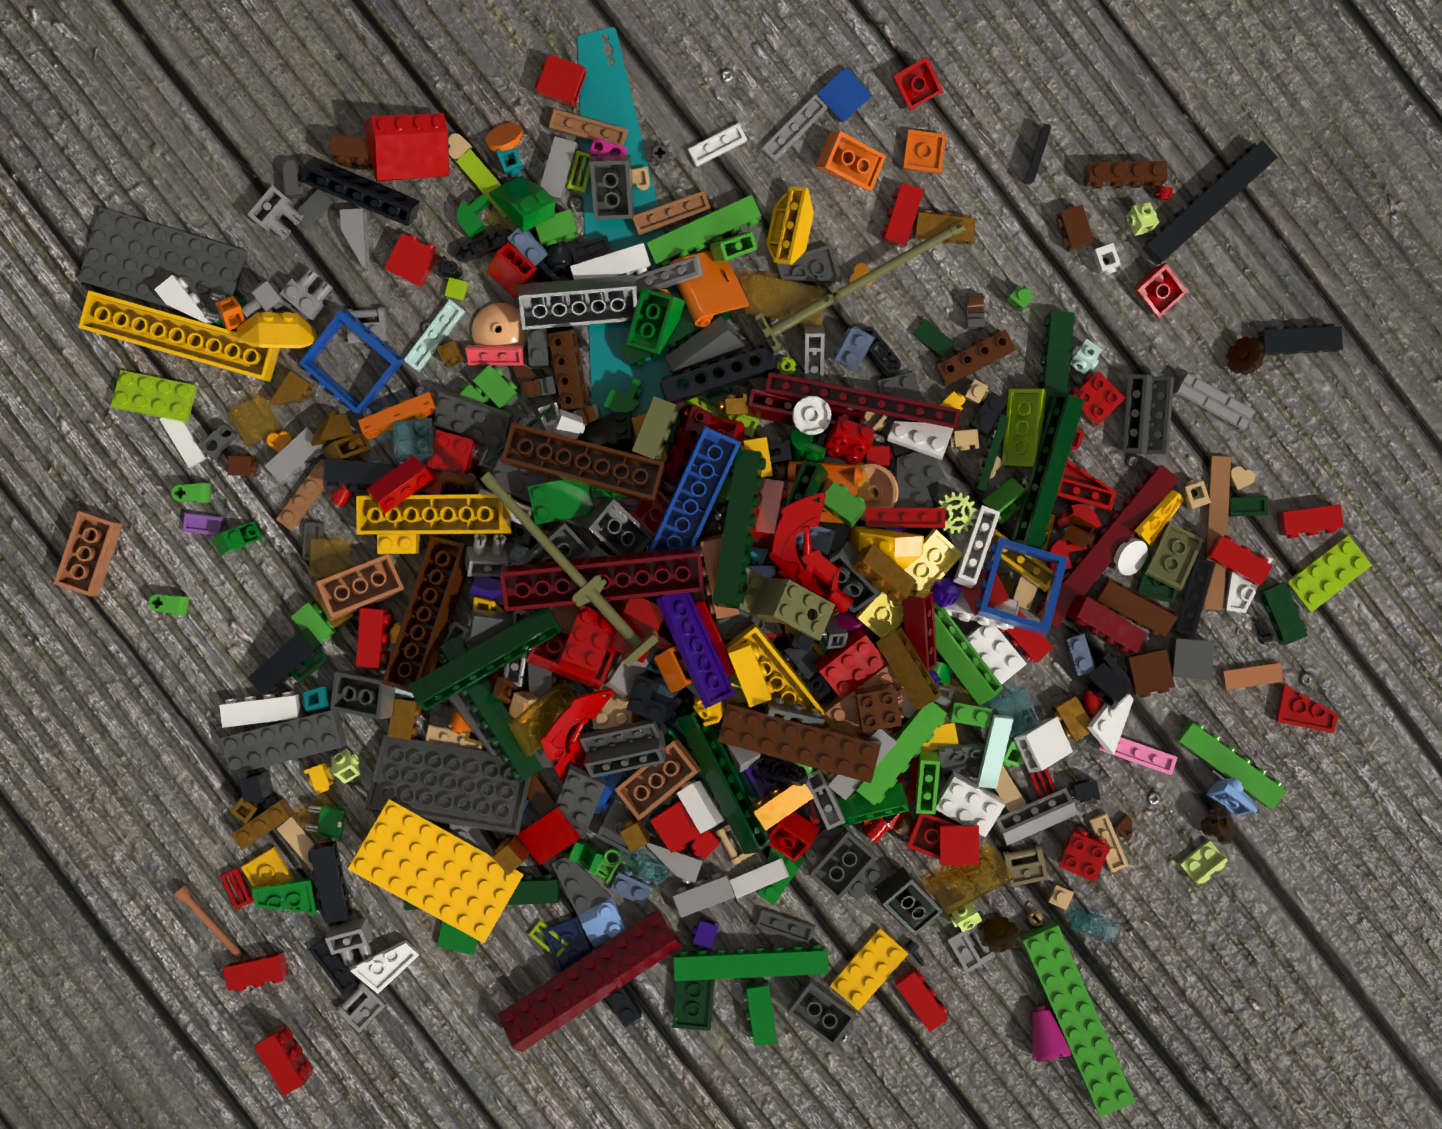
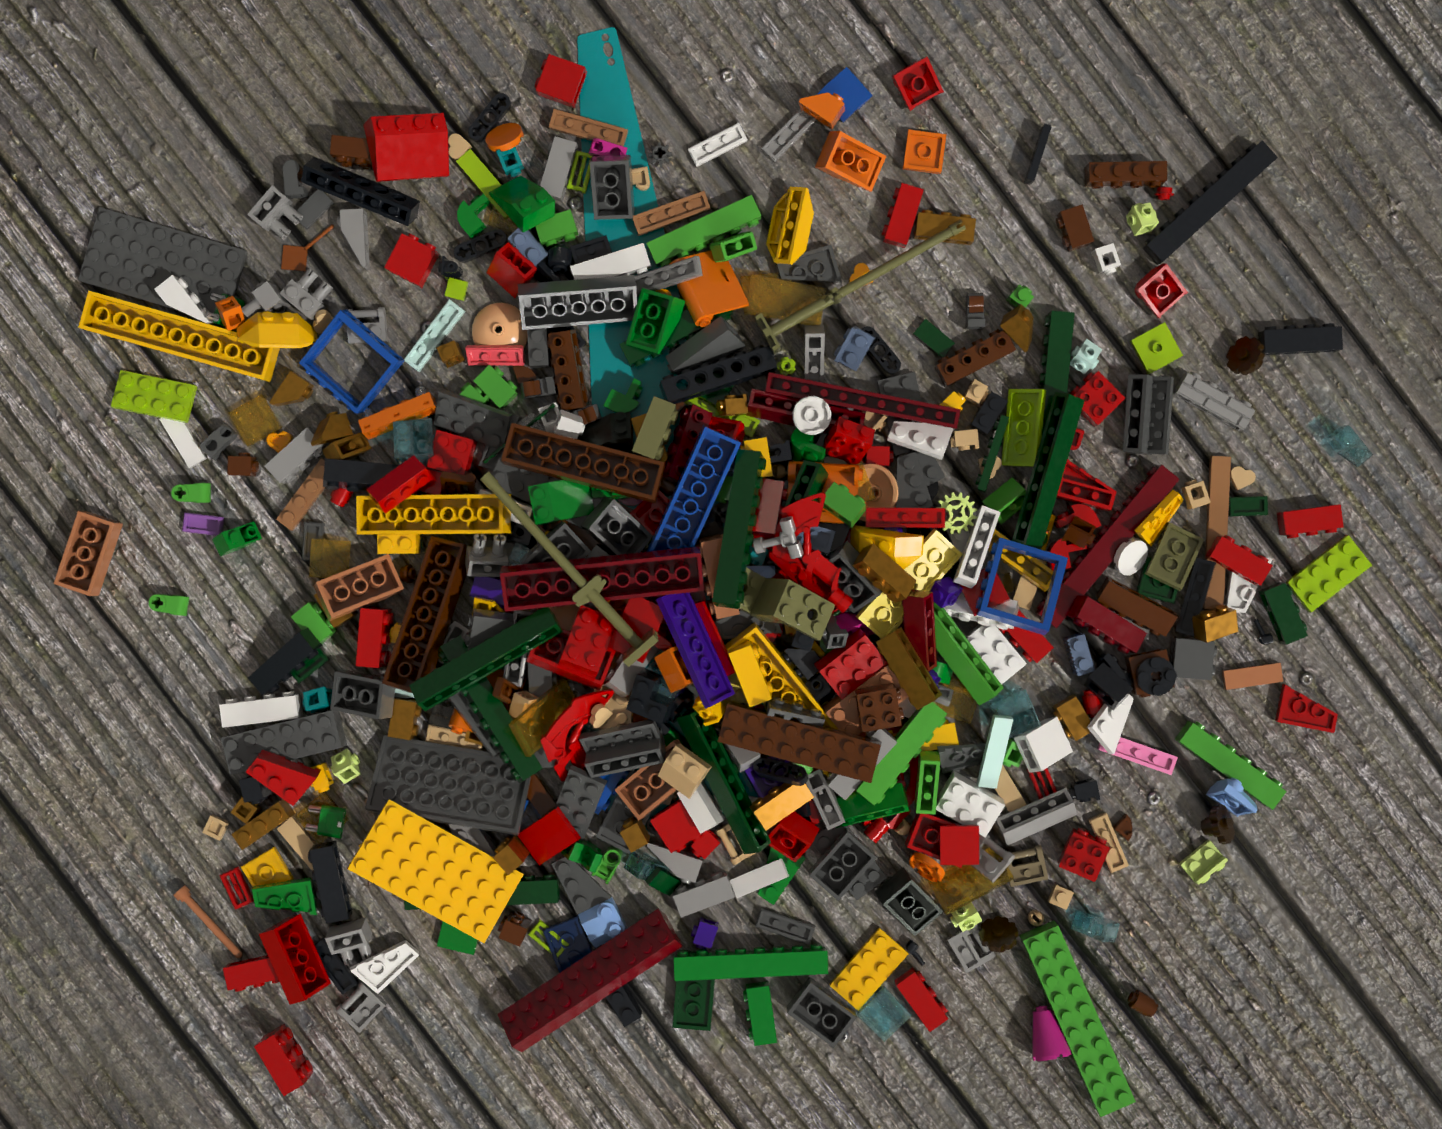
sand blue bracket [610,868,654,906] -> none
bright green brick [948,700,993,728] -> none
none -> tan plate [202,814,230,841]
none -> red wedge [246,749,321,806]
none -> red brick [259,913,331,1005]
none -> dark orange piece [281,224,334,272]
none -> tan tile [313,309,333,334]
none -> reddish brown plate [400,564,416,583]
none -> black beam [468,93,511,142]
none -> reddish brown brick [497,911,532,947]
none -> tan tile [589,703,613,728]
none -> dark green tile [645,866,682,896]
none -> tan slope [658,744,712,799]
none -> light grey bar [753,516,804,559]
none -> orange slope [799,92,845,130]
none -> clear light blue plate [857,986,912,1042]
none -> orange tile [909,852,945,882]
none -> light grey plate [971,834,1015,883]
none -> pearl gold slope [1000,304,1034,352]
none -> reddish brown brick [1127,990,1158,1017]
none -> lime plate [1130,322,1183,374]
none -> black plate [1136,657,1177,696]
none -> pearl gold brick [1192,605,1238,643]
none -> clear light blue slope [1325,425,1373,467]

